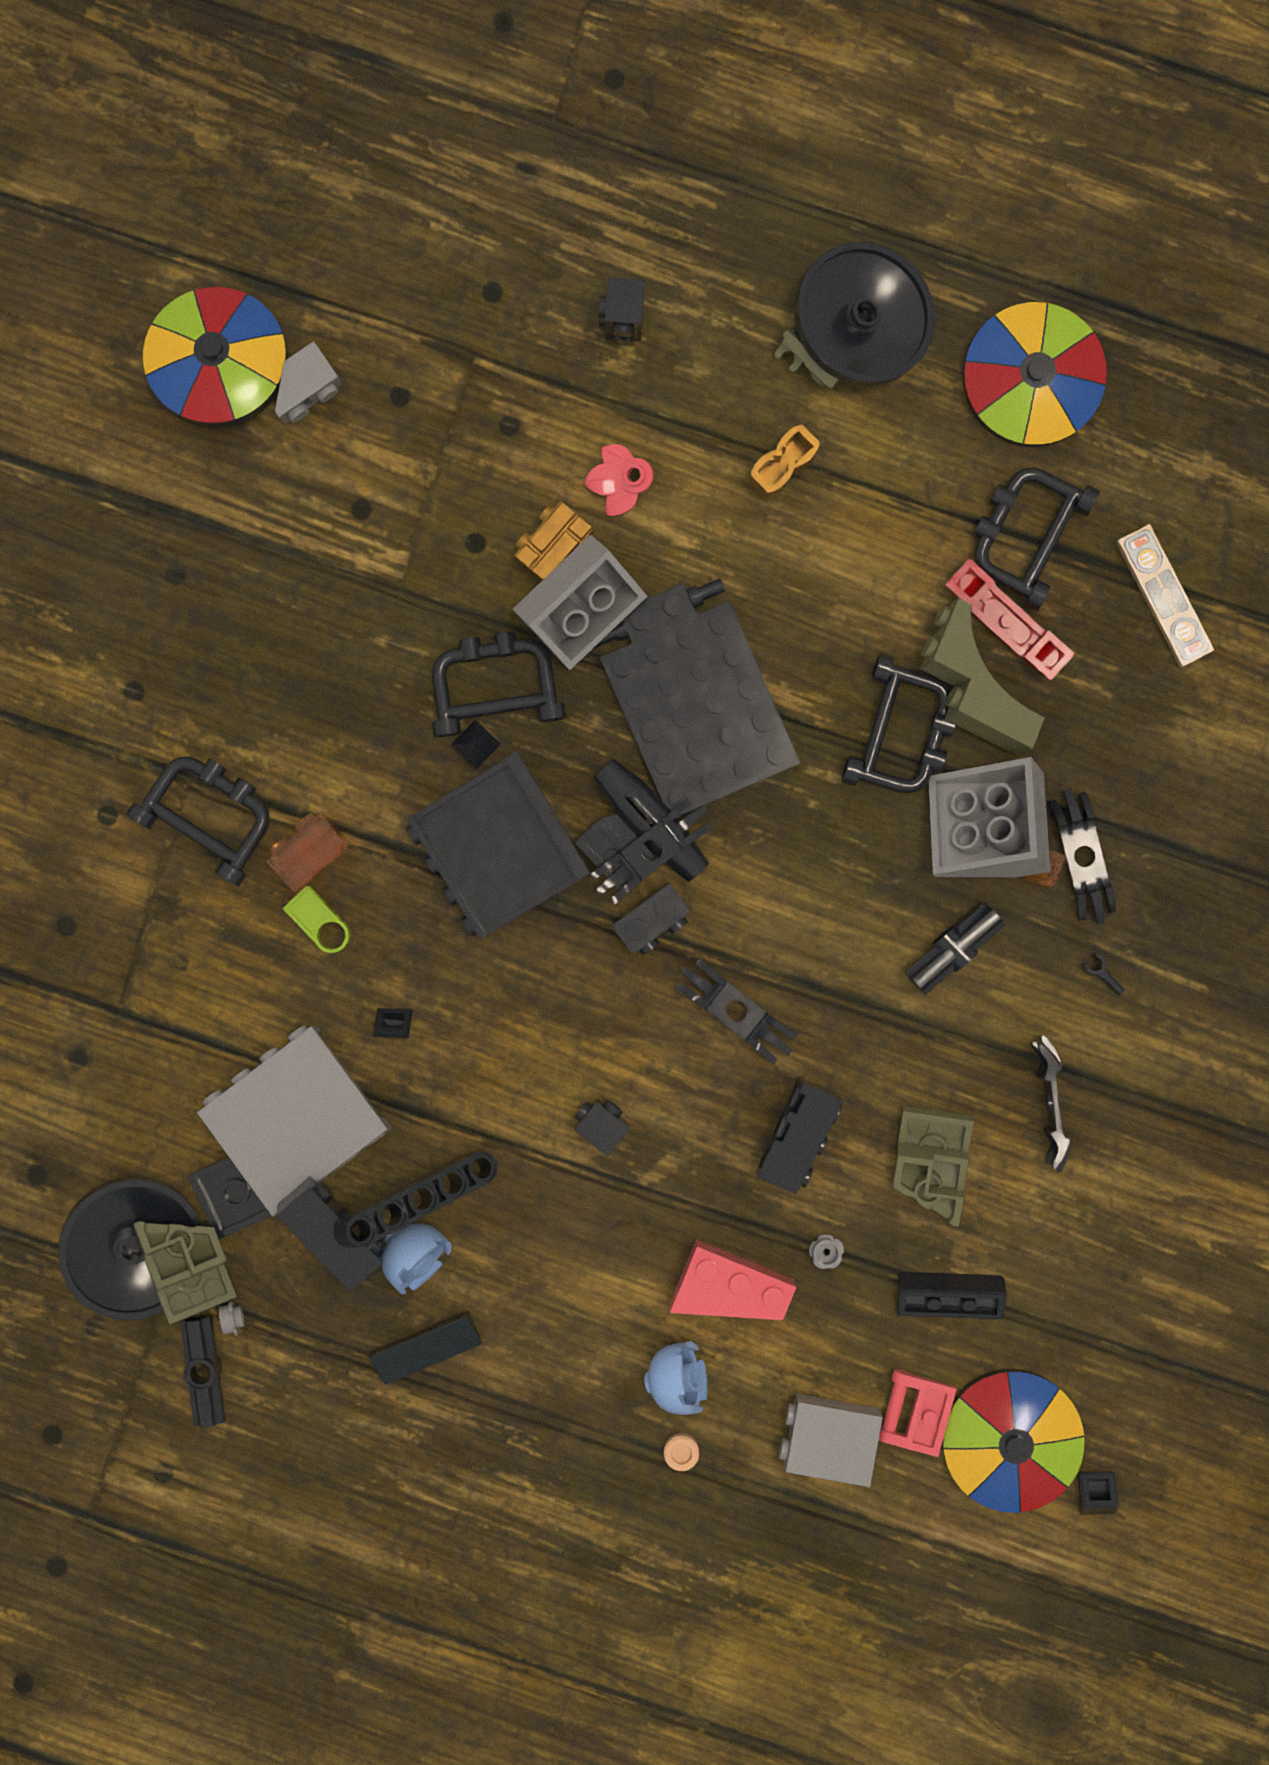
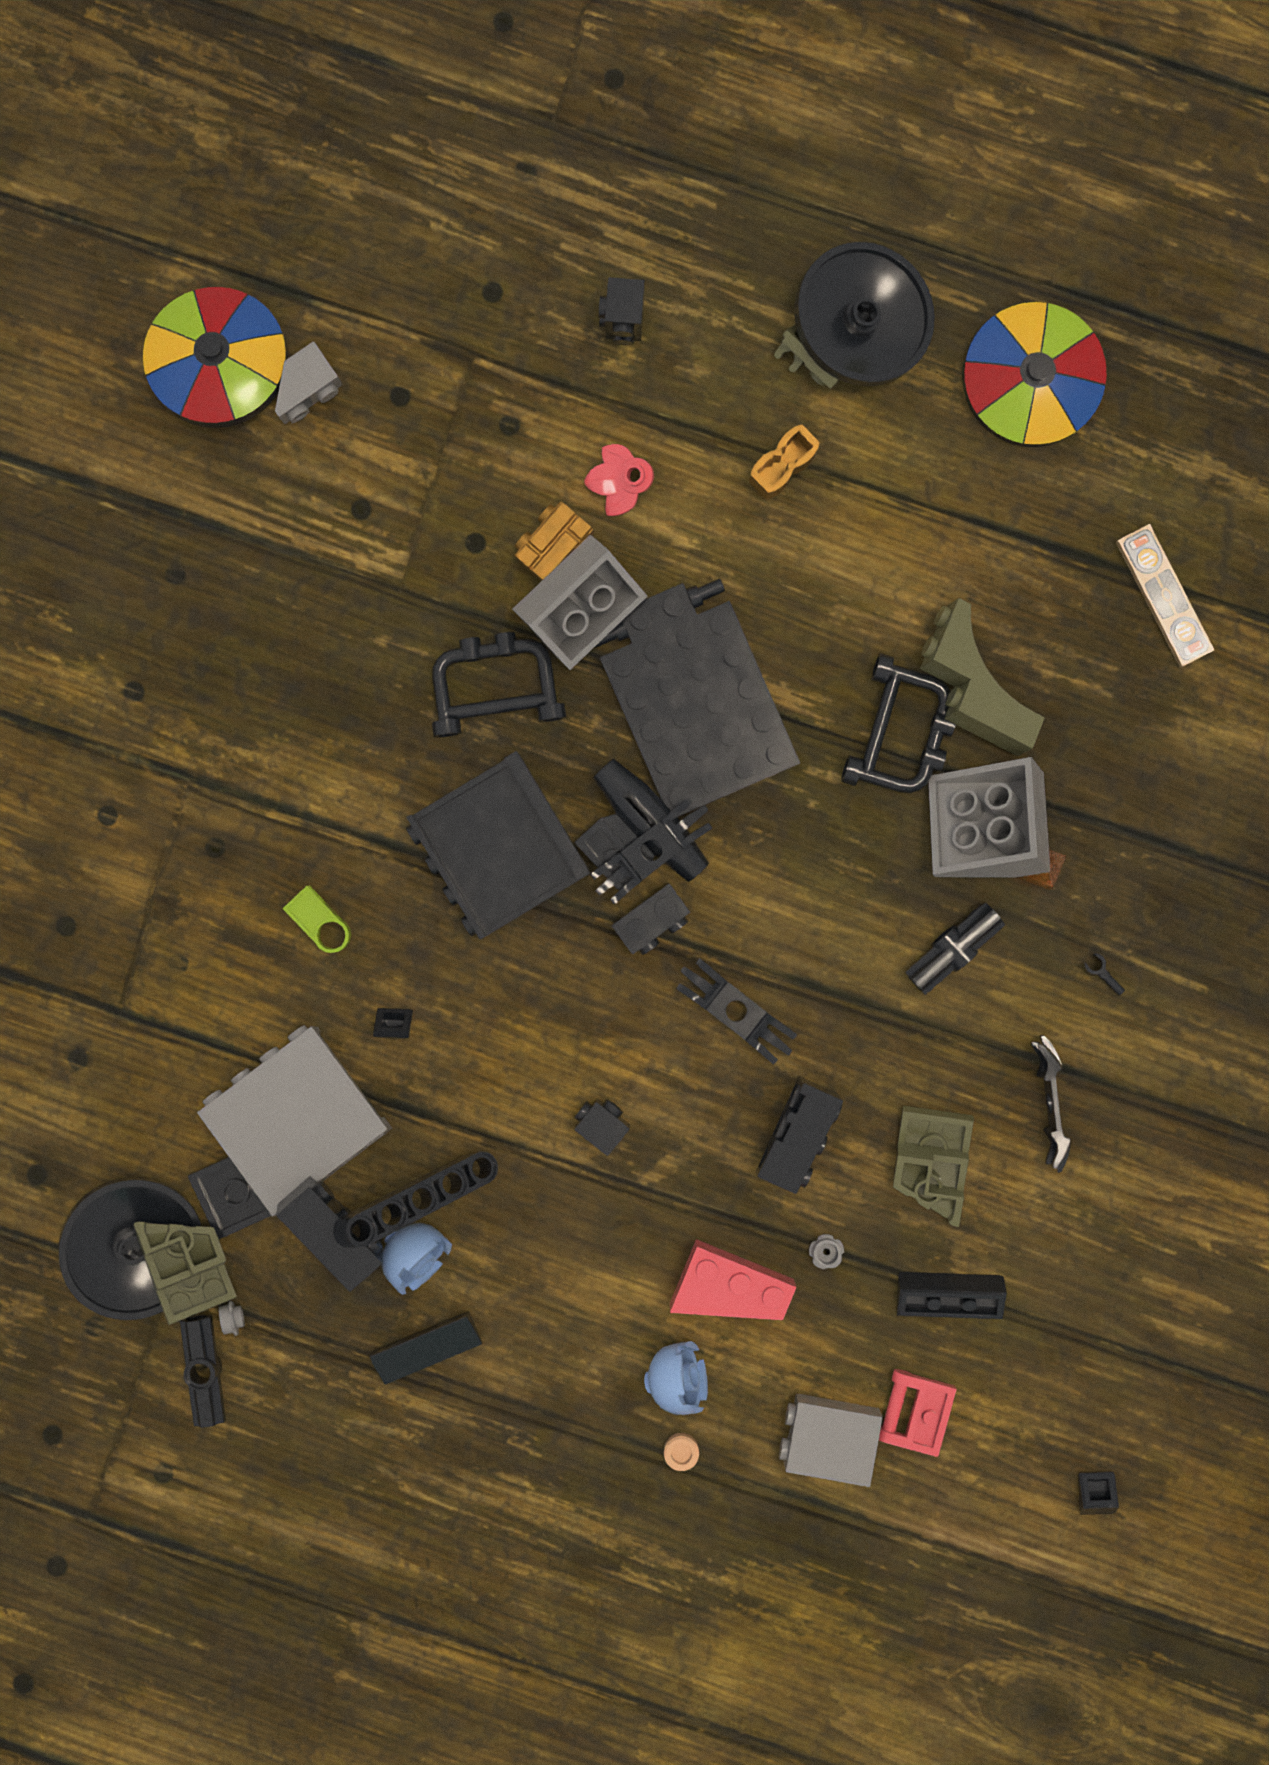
black bar [126,757,270,887] -> none
clear orange brick [266,813,351,893] -> none
black slope [451,719,501,770] -> none
dish [942,1369,1084,1513] -> none
slope [945,558,1075,681] -> none
black bar [973,467,1100,611] -> none
black piece [1048,789,1116,924] -> none

